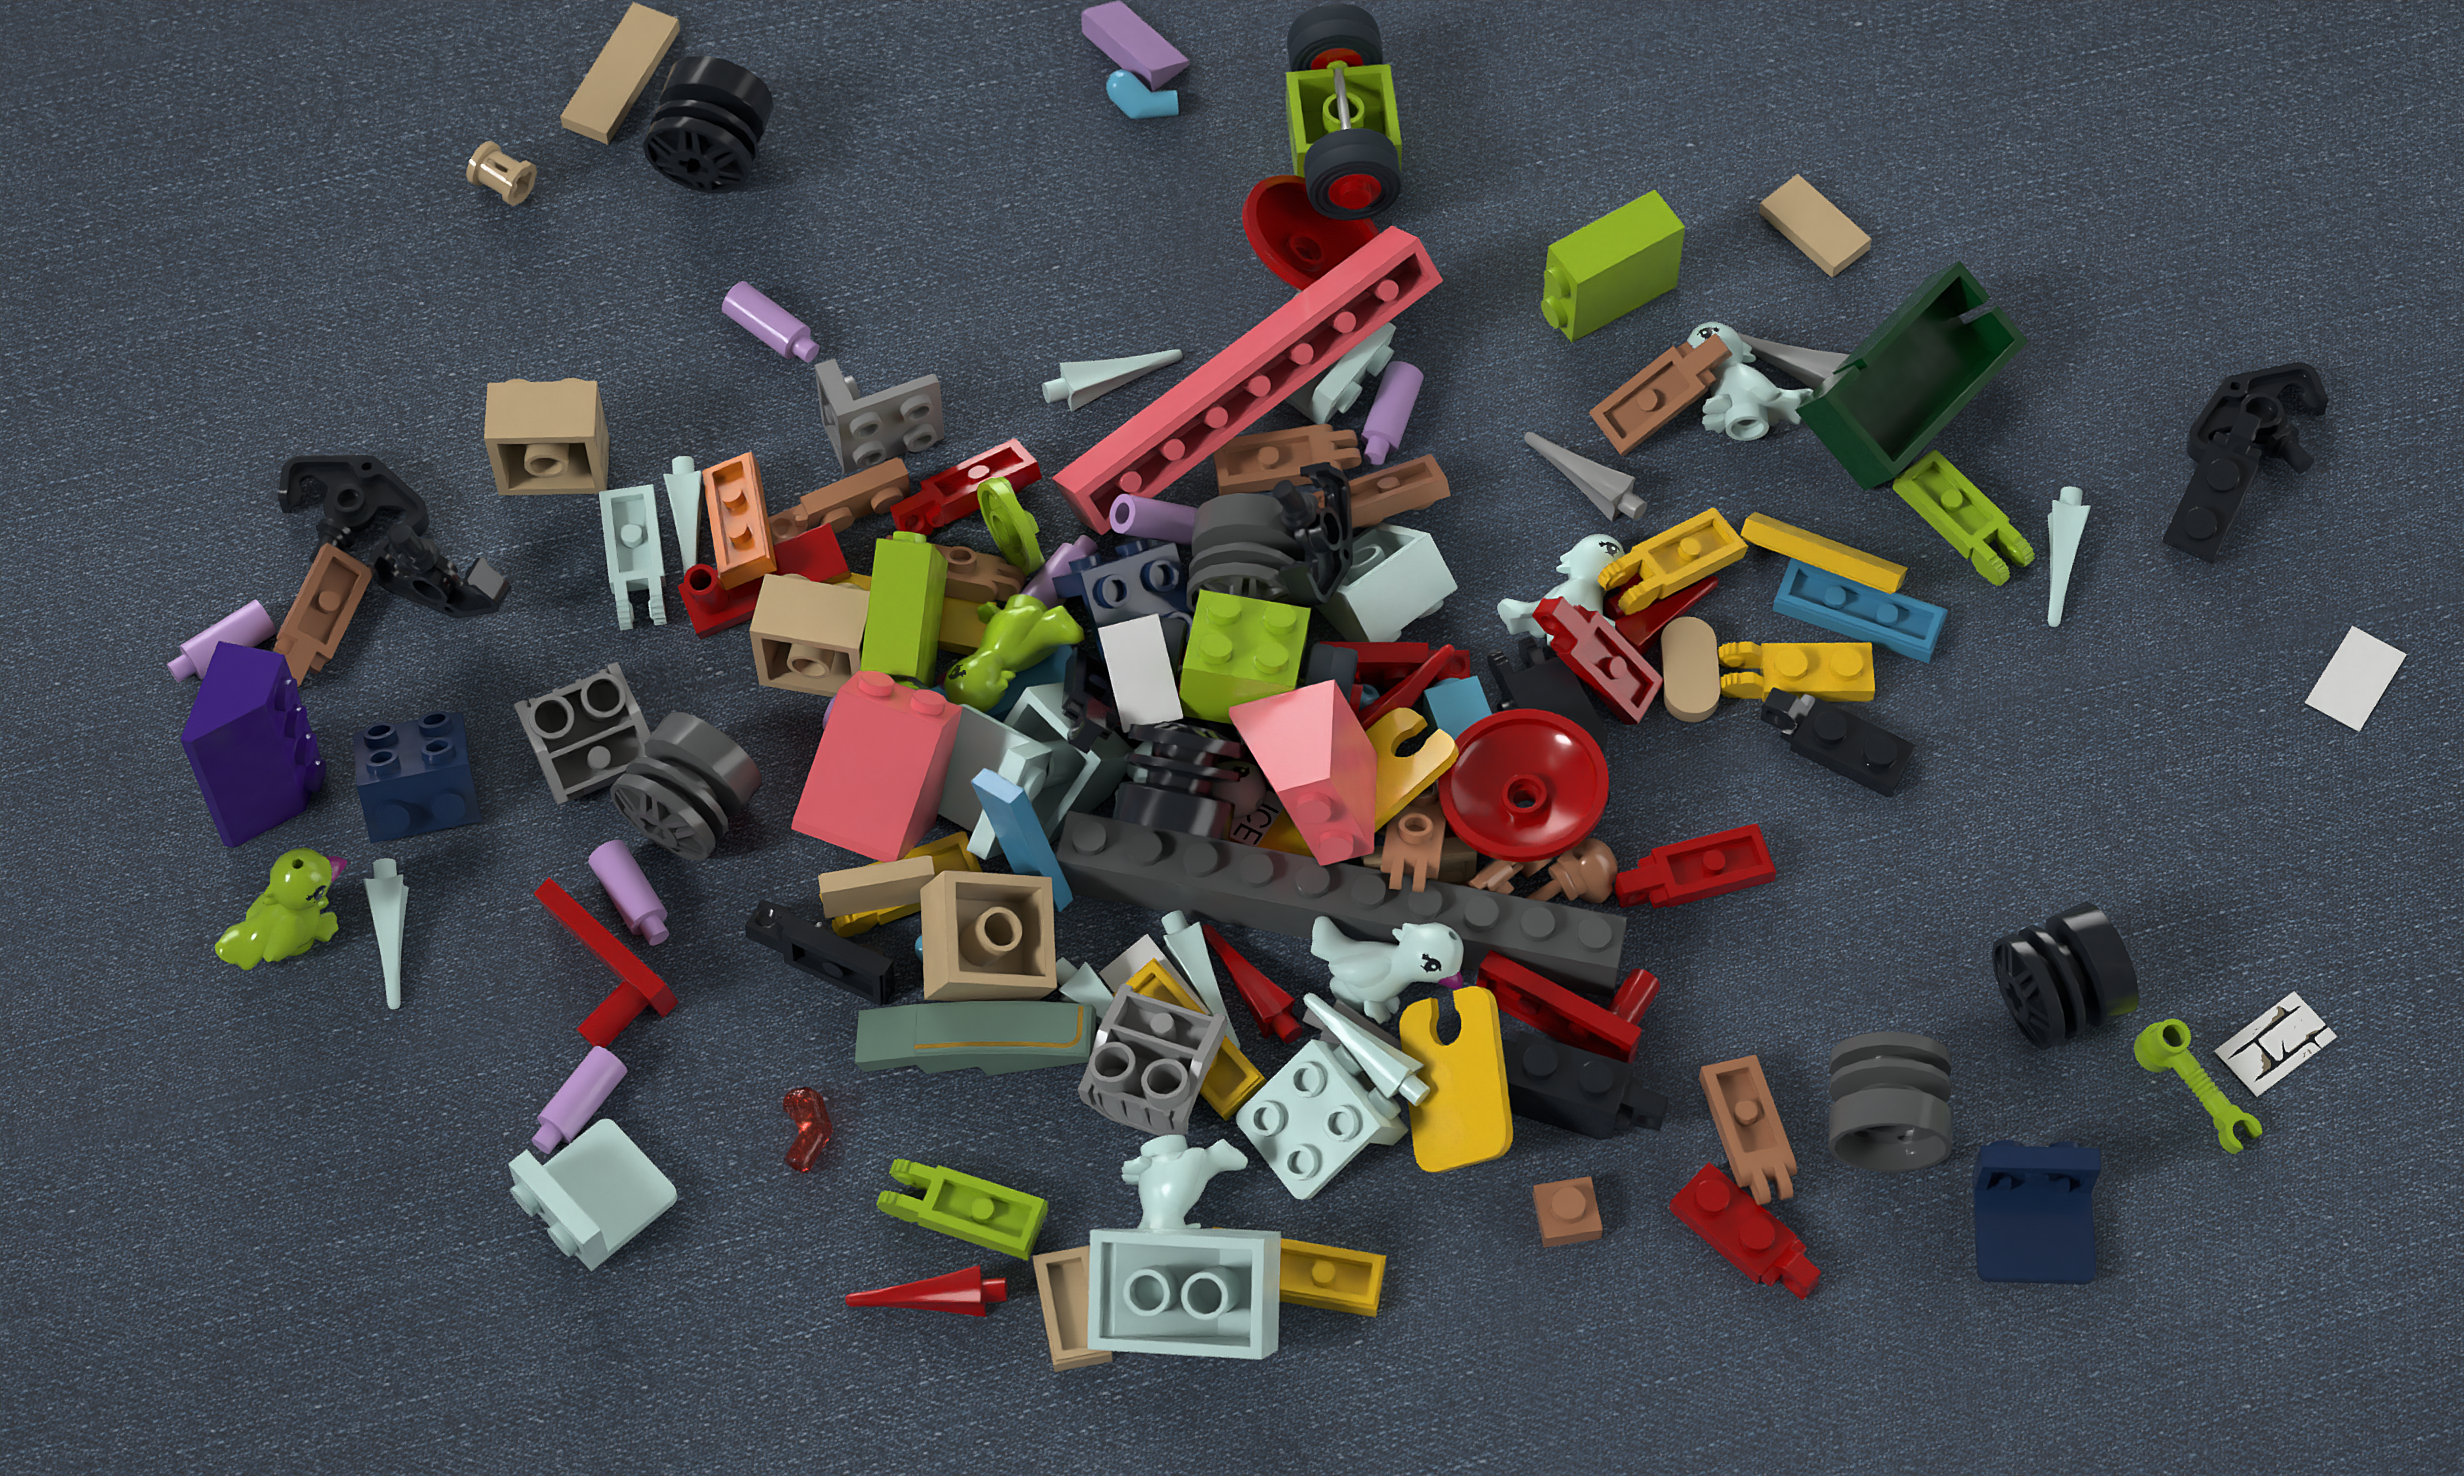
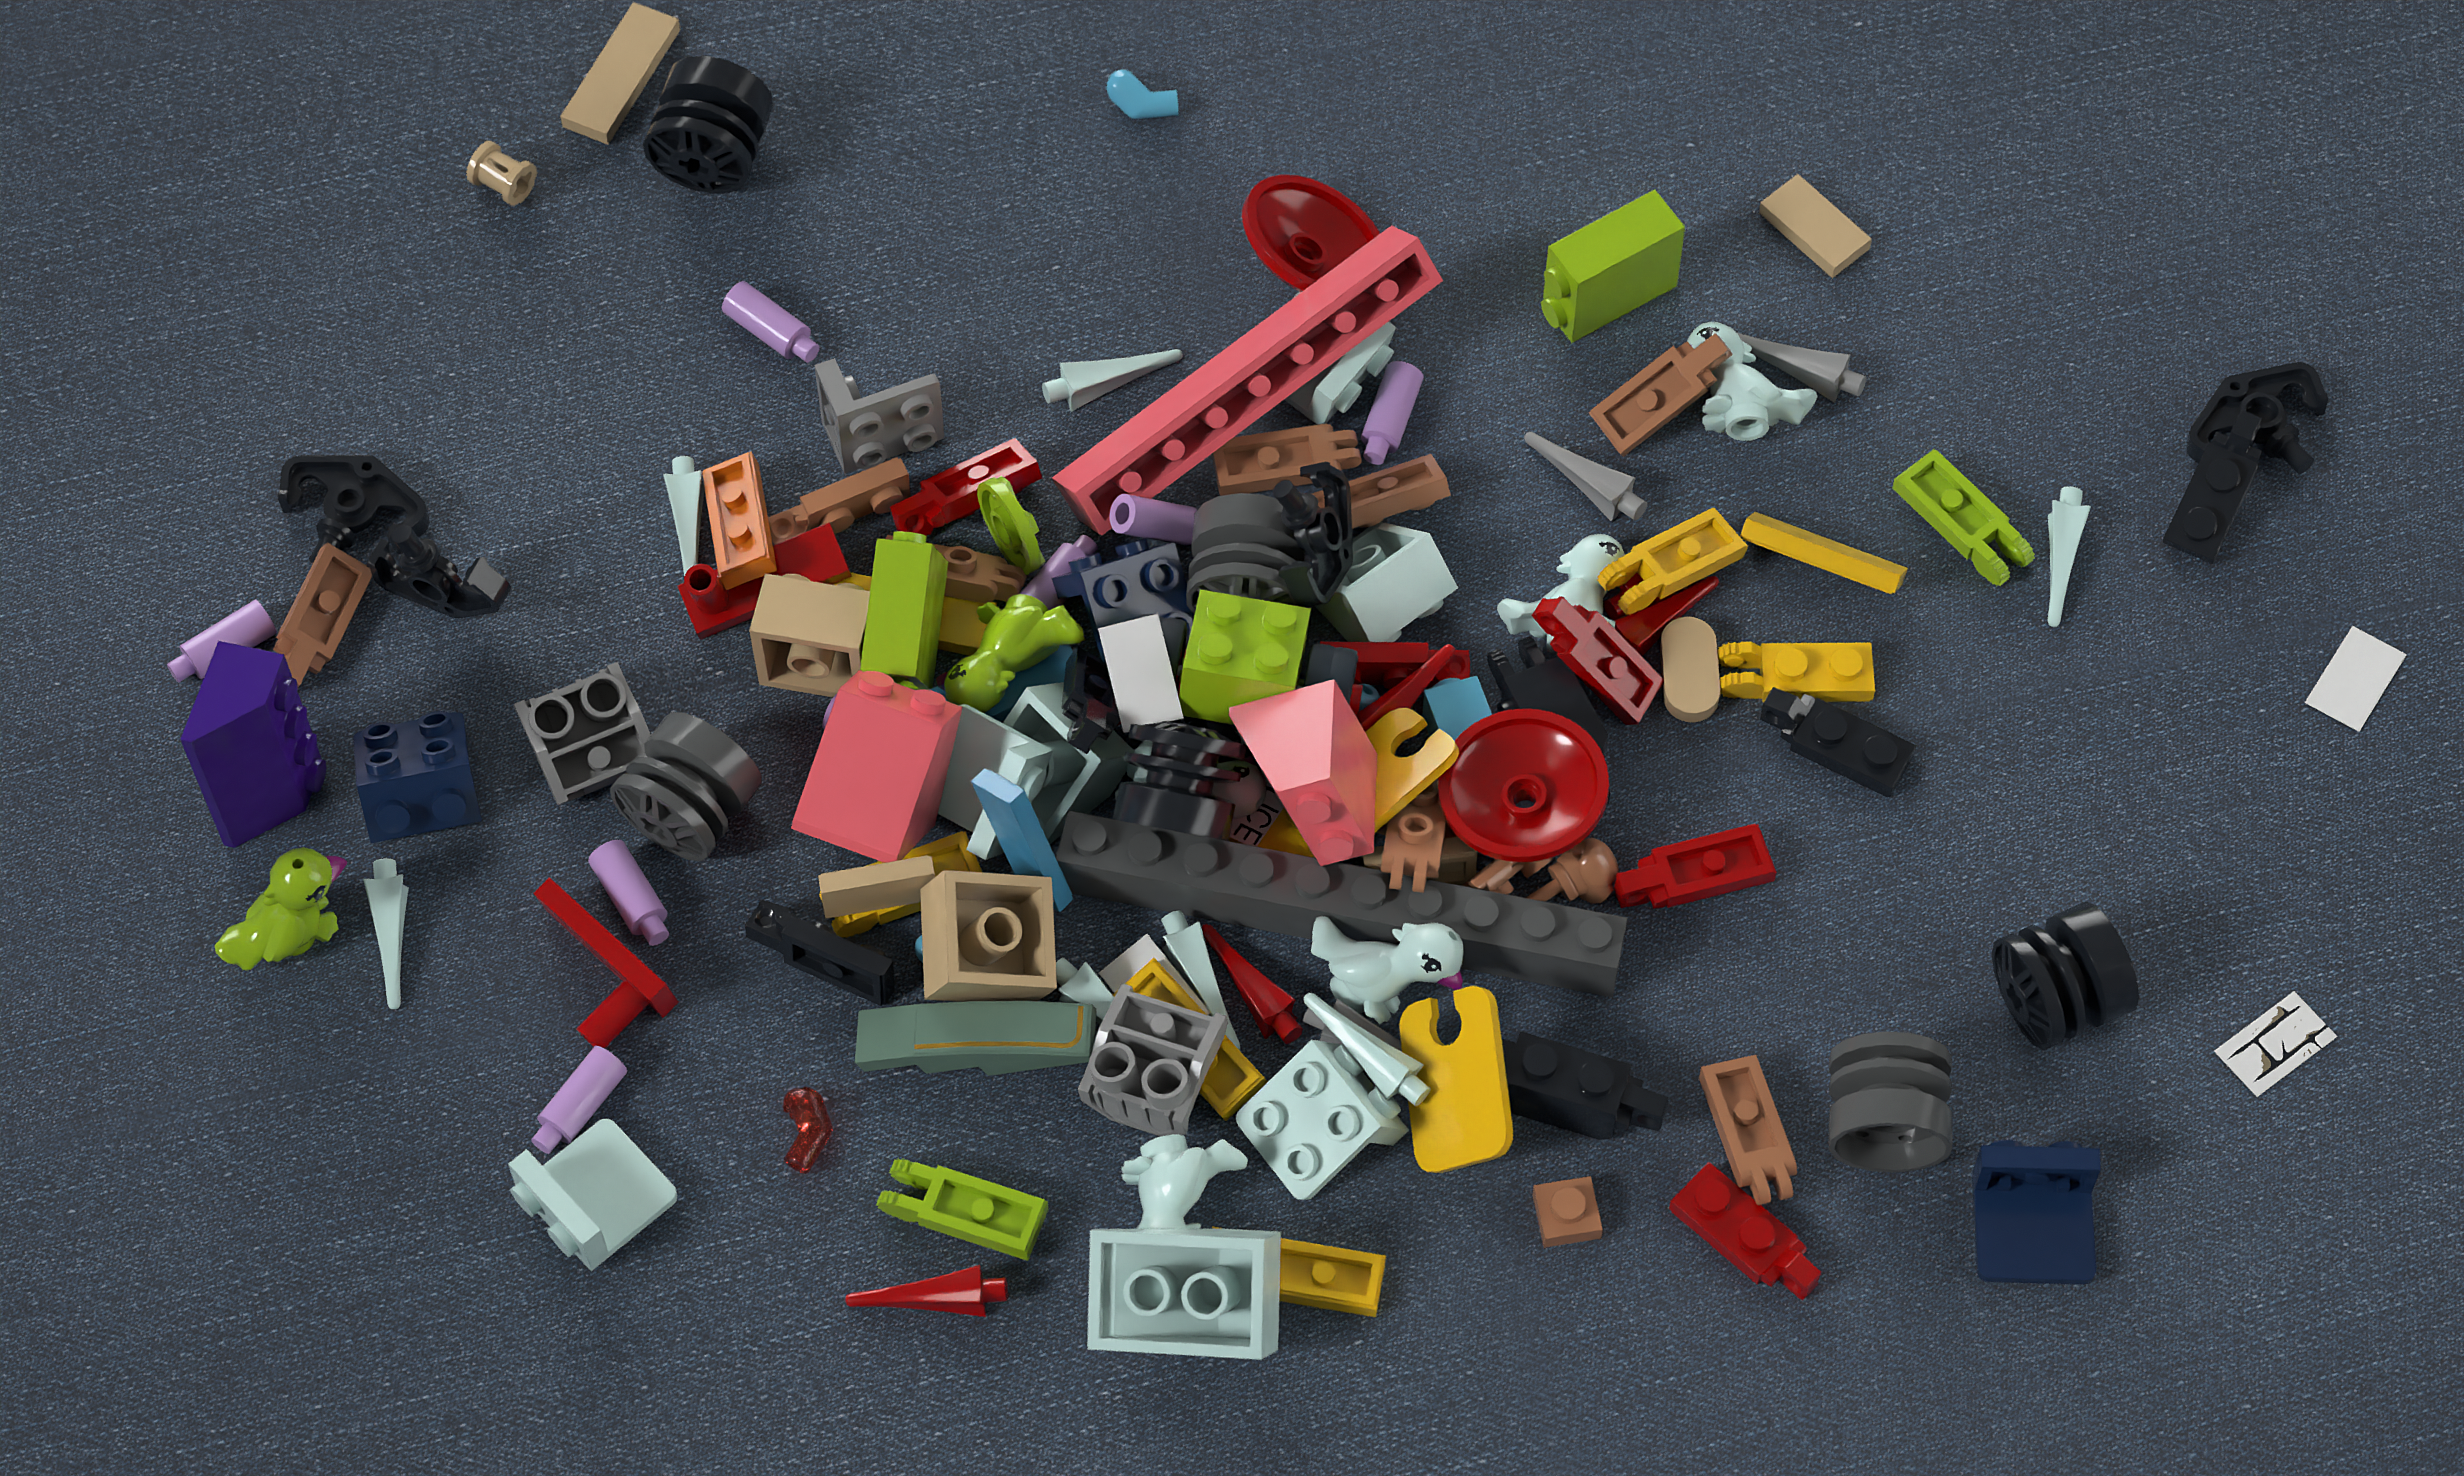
tan brick [484,378,610,495] -> none
light aqua hinge [599,484,667,630] -> none
tan tile [1033,1245,1112,1372] -> none
lavender slope [1081,0,1189,92] -> none
brick [1286,3,1402,221] -> none
red piece [1476,950,1661,1064] -> none
dark azure tile [1772,558,1948,664] -> none
dark green piece [1795,260,2029,491] -> none
lime brick [2134,1019,2262,1154] -> none

